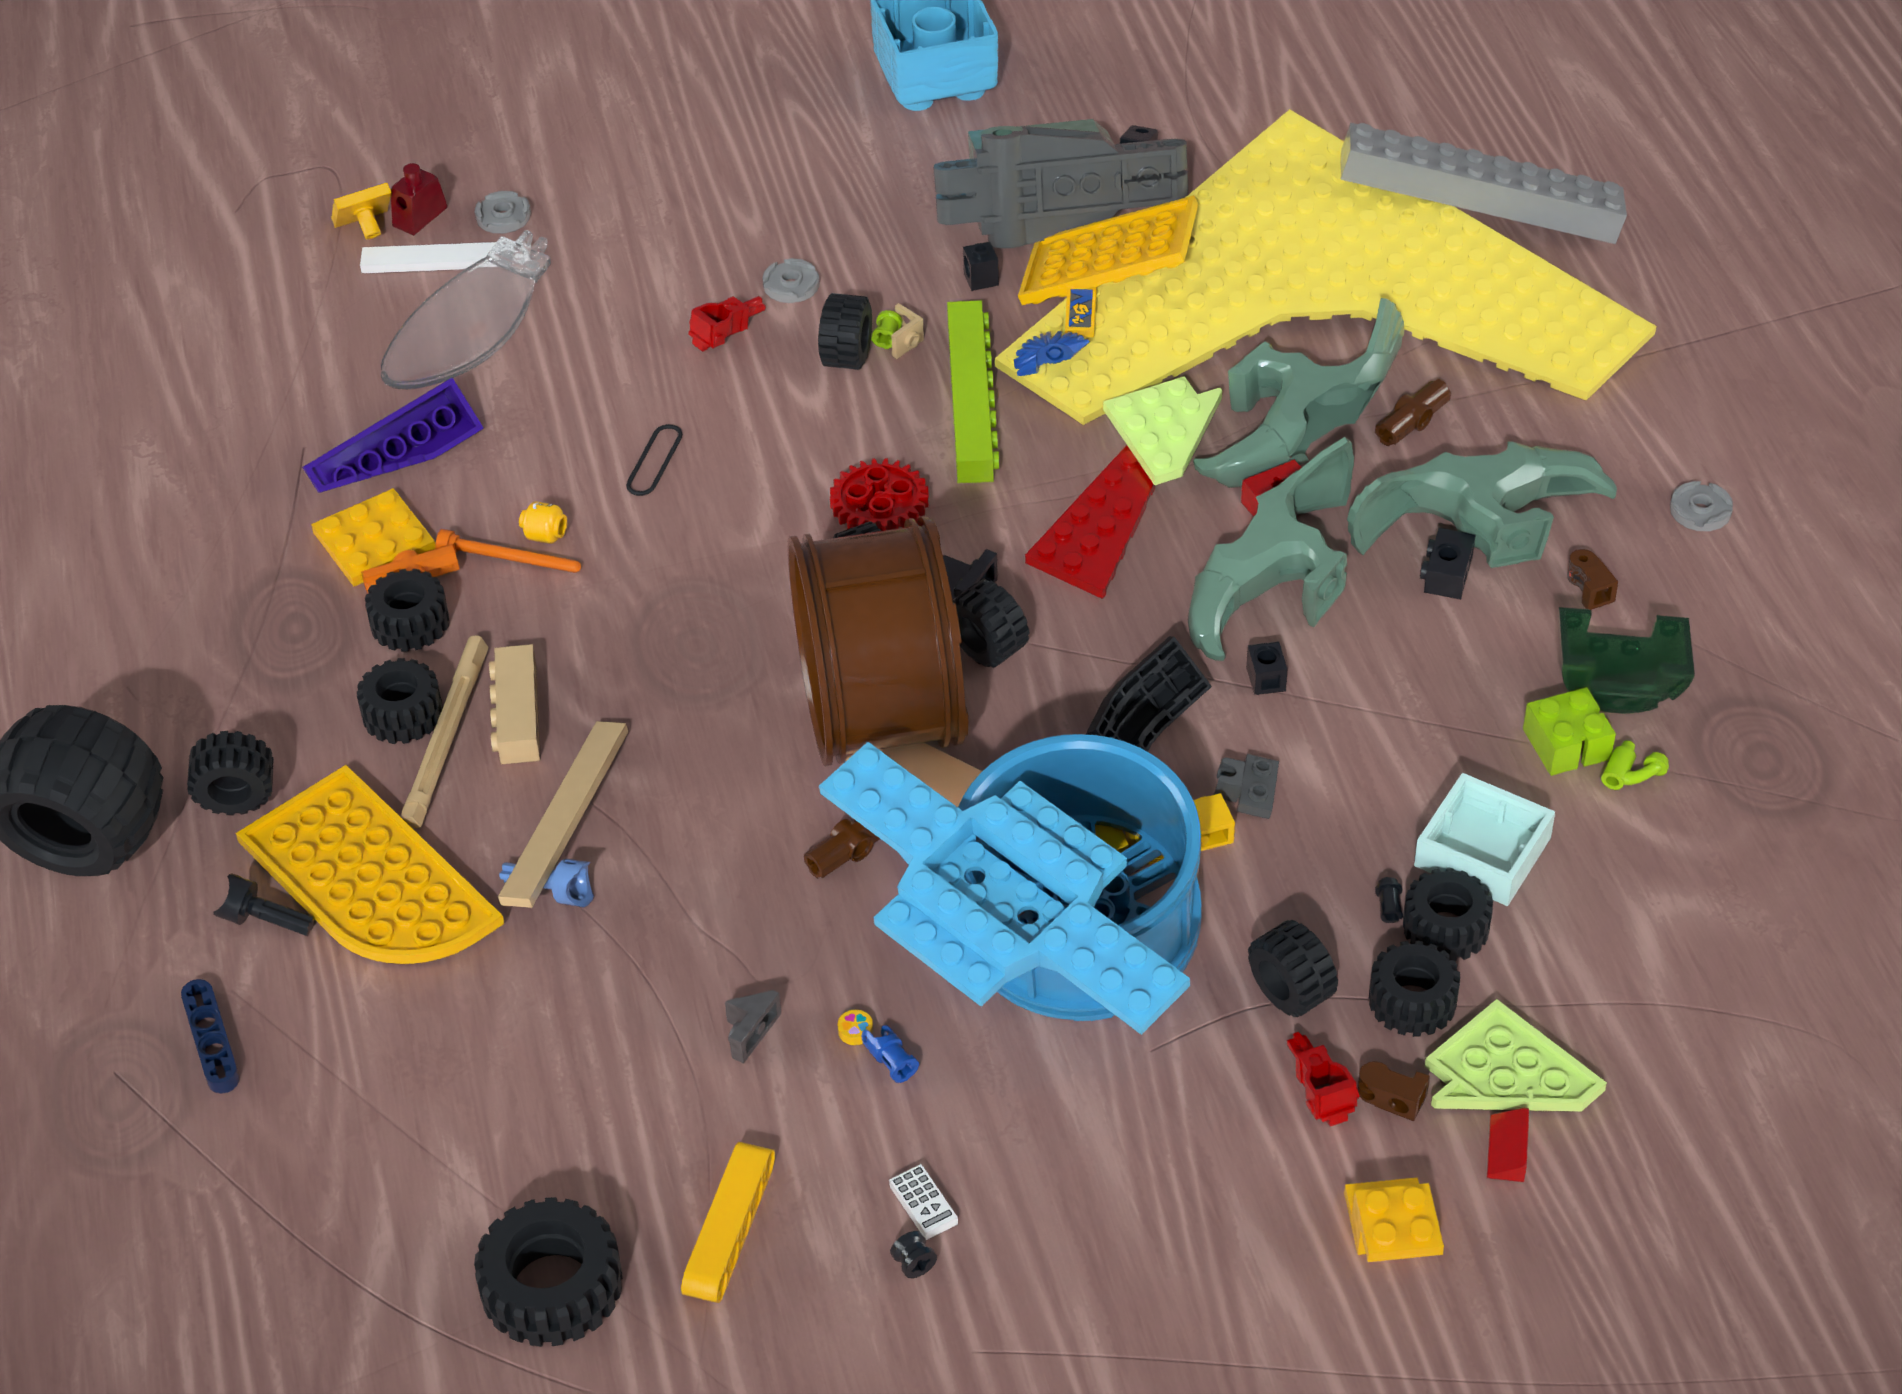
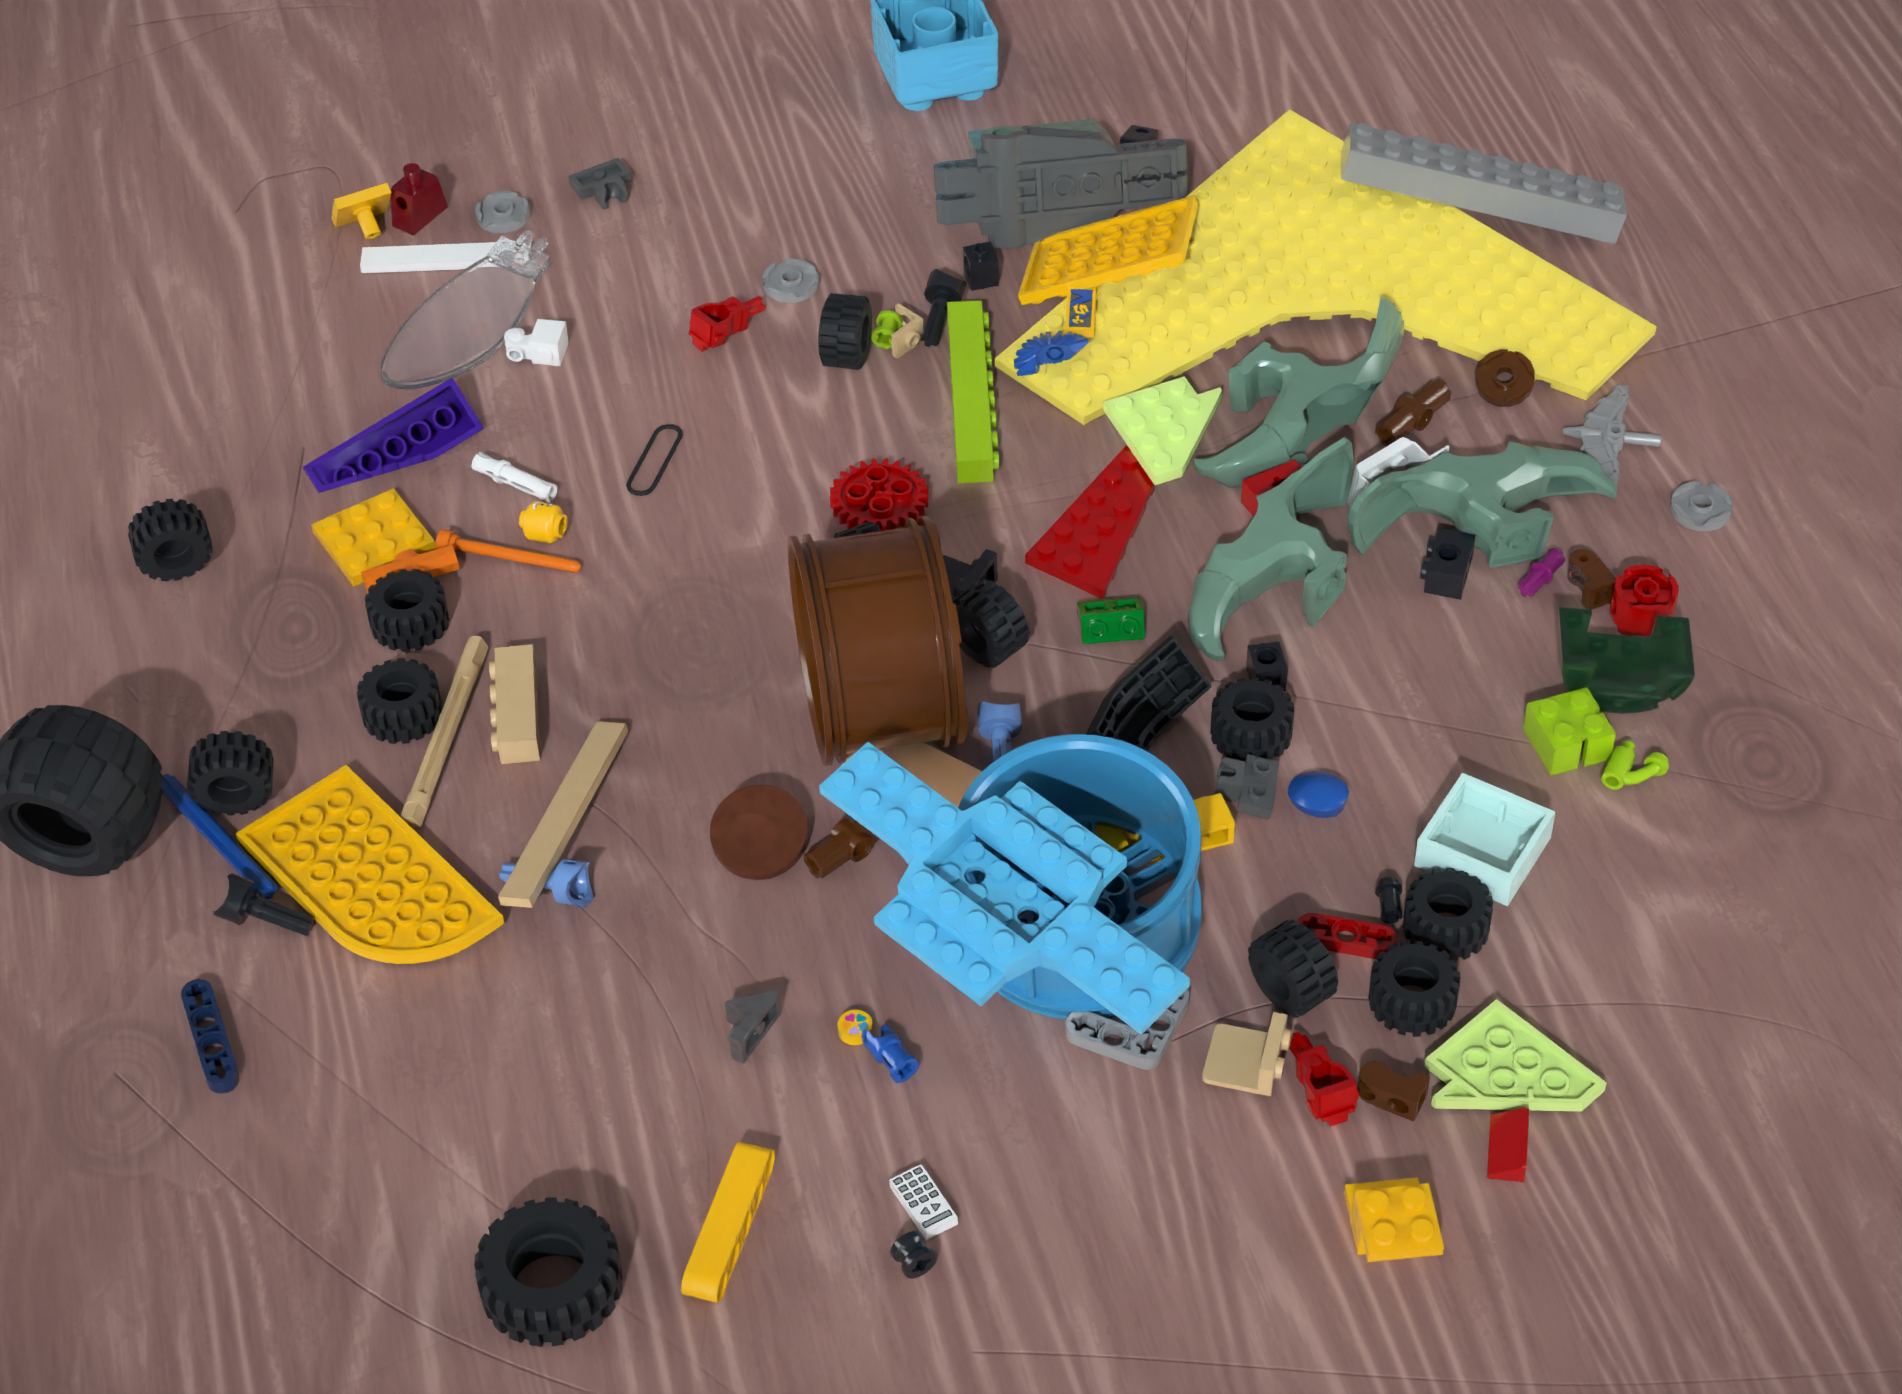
none -> black tyre [128,498,213,581]
none -> blue axle [161,774,278,899]
none -> white pin [471,452,557,503]
none -> white brick [504,319,569,366]
none -> dark grey plate [569,158,631,209]
none -> copper piece [710,785,808,880]
none -> black piece [921,269,967,347]
none -> medium blue piece [977,701,1022,762]
none -> light grey beam [1065,989,1190,1070]
none -> green bracket [1077,597,1145,644]
none -> tan bracket [1202,1012,1292,1097]
none -> black tyre [1210,677,1294,761]
none -> blue hat [1288,771,1349,818]
none -> red beam [1297,913,1397,959]
none -> white piece [1347,437,1450,506]
none -> reddish brown tile [1475,349,1535,407]
none -> magenta axle [1518,548,1566,597]
none -> light grey bar [1563,384,1661,487]
none -> red brick [1610,564,1679,637]

